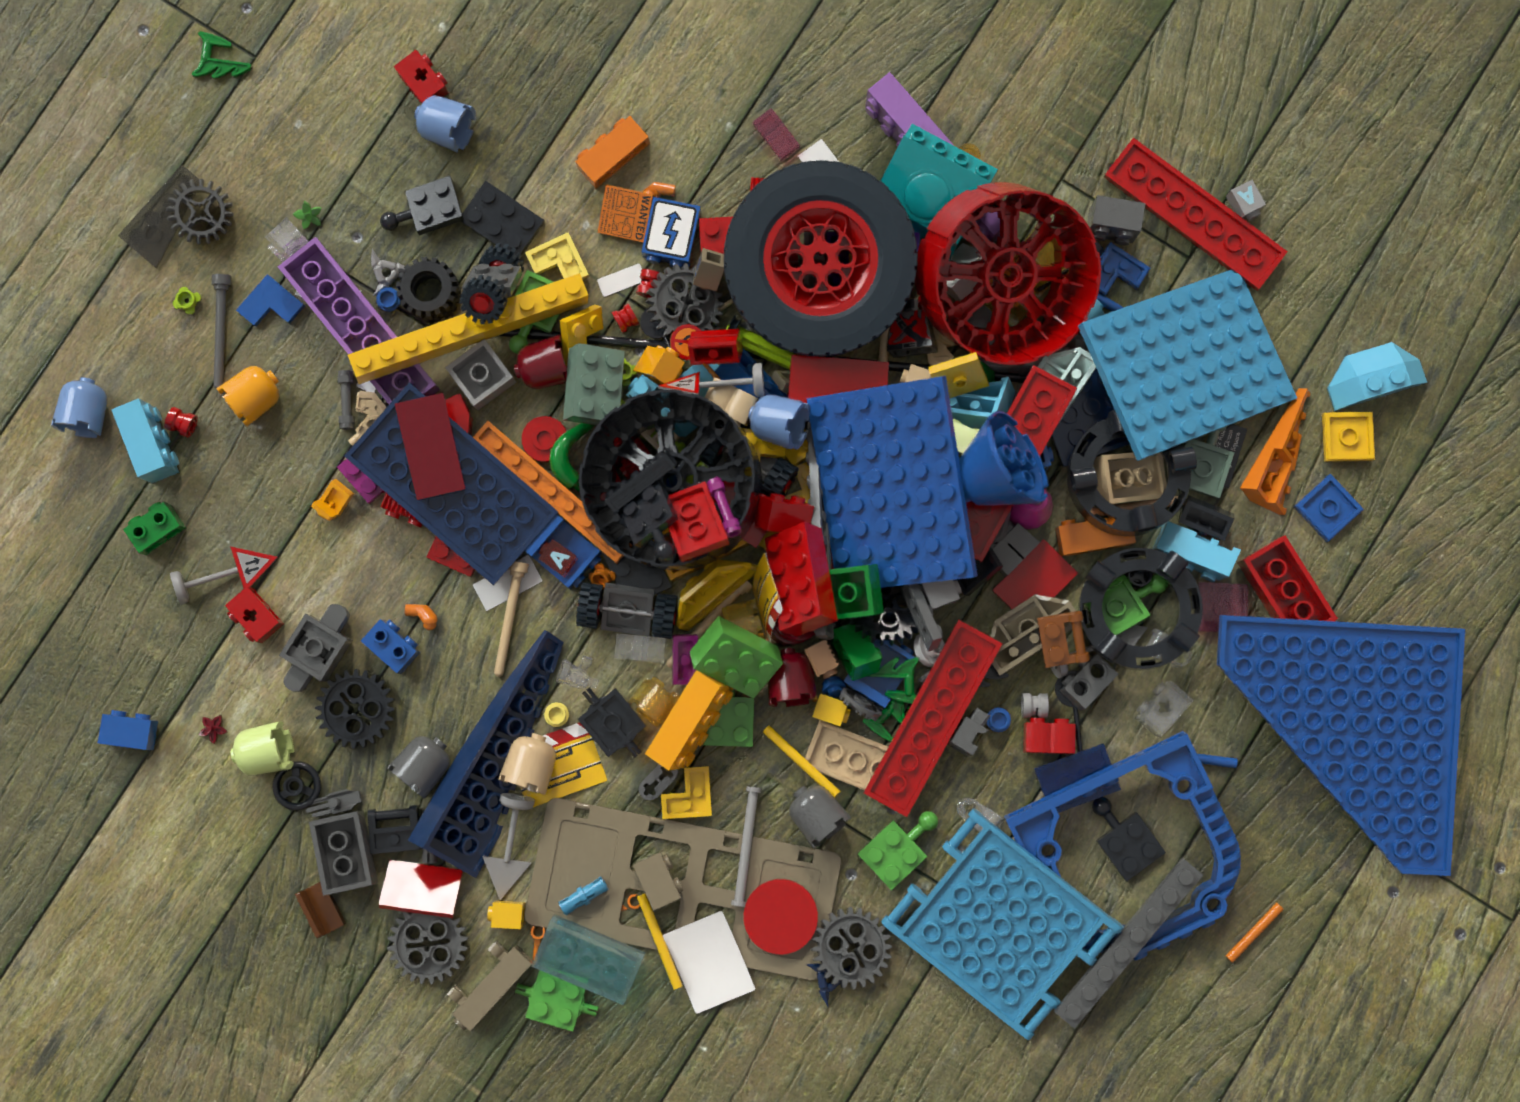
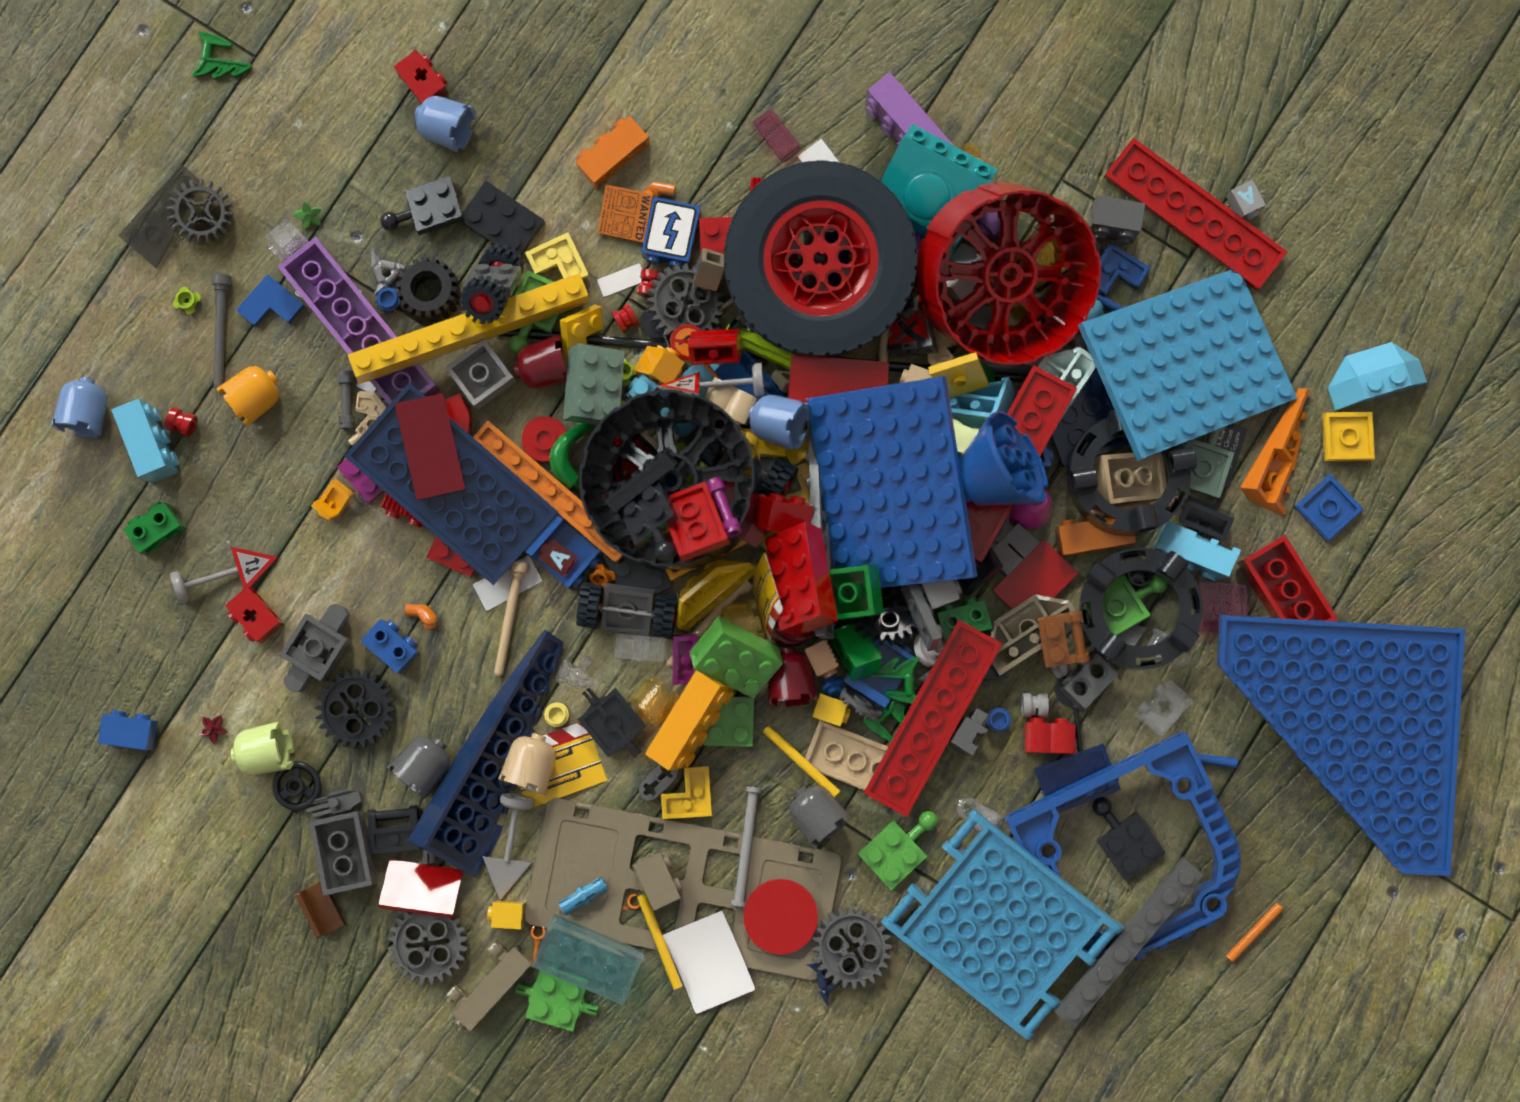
none -> green brick [935,597,993,643]

